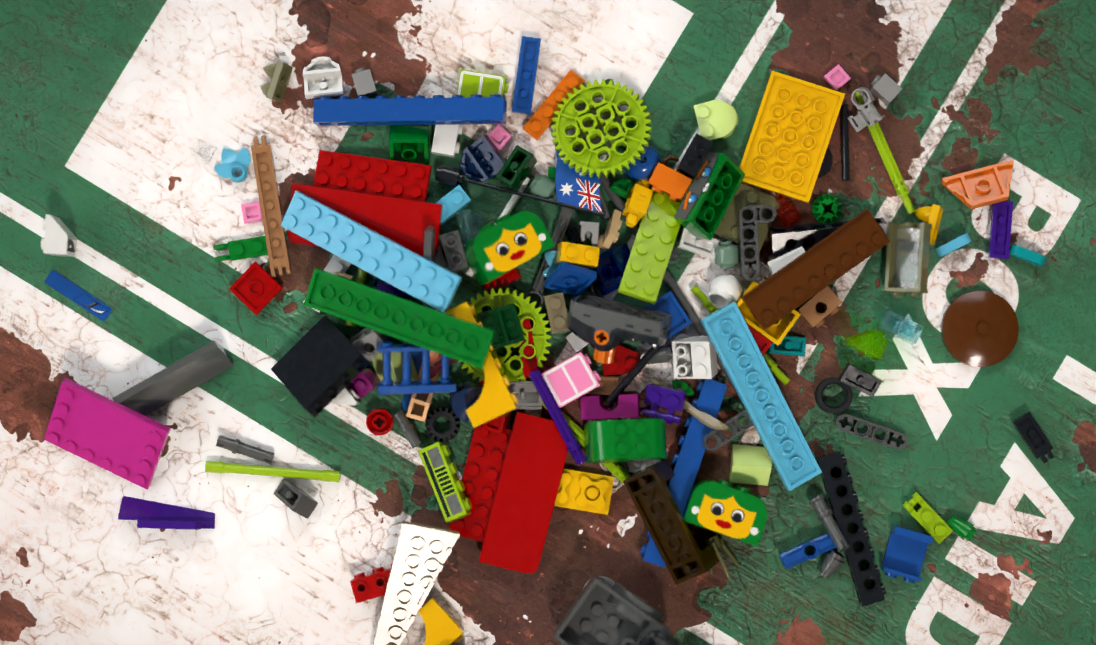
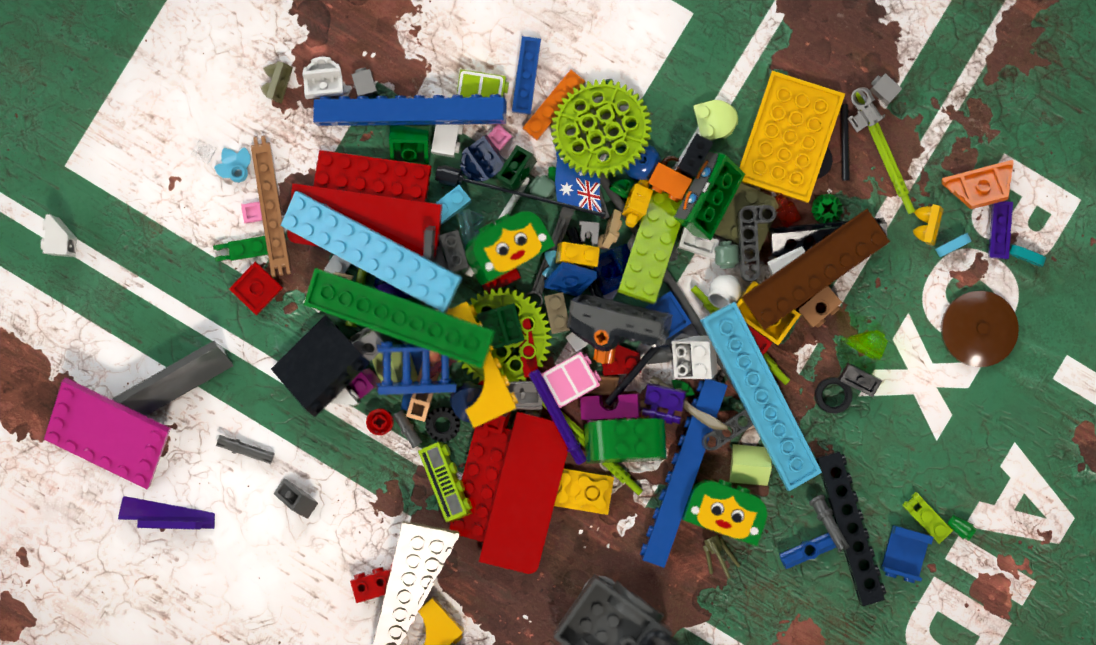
blue sticker [44,270,112,321] -> none
lime piece [205,461,341,483] -> none
dark brown plate [623,459,719,585] -> none
teal slope [766,336,806,357] -> none
dark grey cone [819,549,845,579] -> none
bright pink tile [823,64,851,91] -> none
dark grey beam [835,414,908,450] -> none
clear light blue brick [877,310,924,345] -> none
door [884,222,932,297] -> none
black hinge [1012,412,1054,464] -> none

